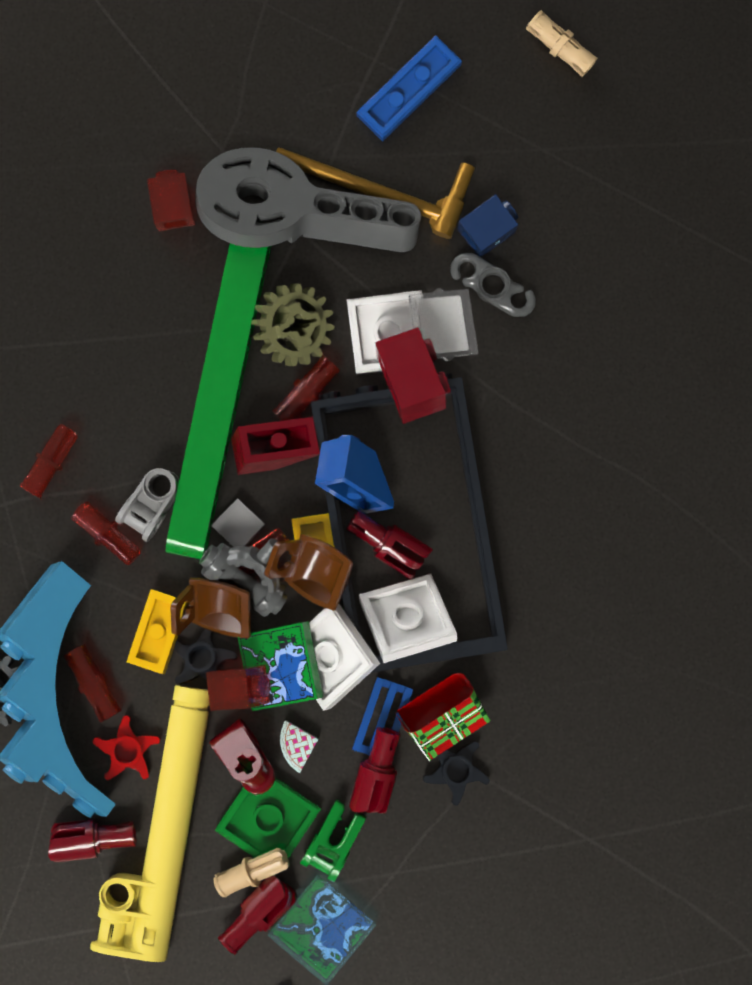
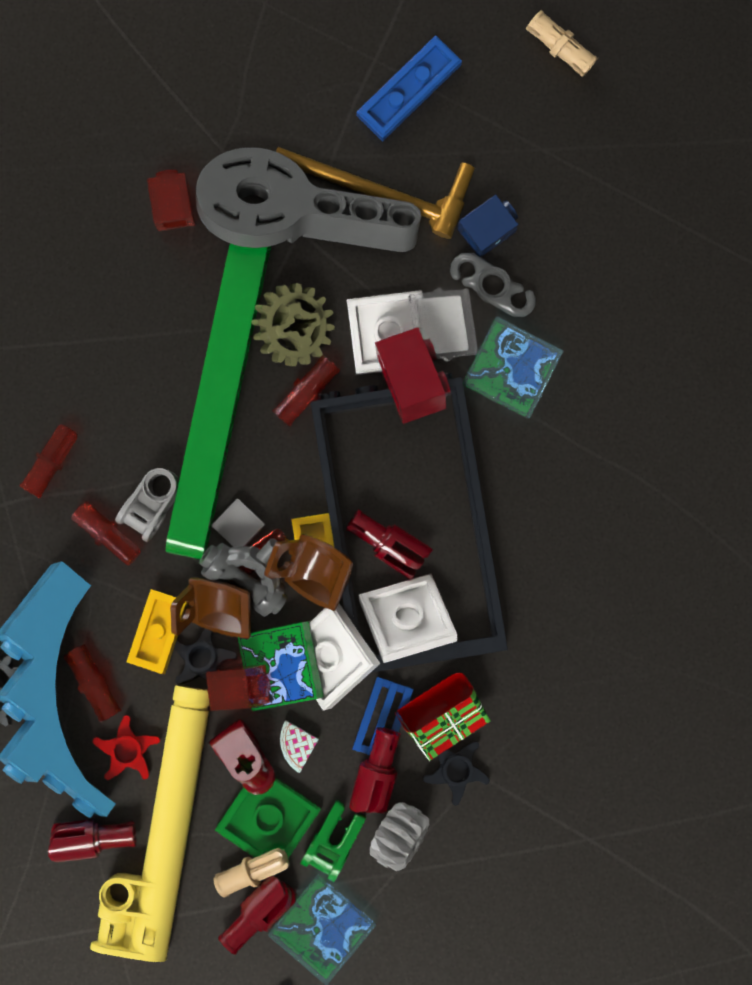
dark red slope [231,417,320,475] -> none
blue slope [315,435,394,514] -> none
none -> light grey gear [370,802,429,871]
none -> clear light blue tile [463,317,563,419]

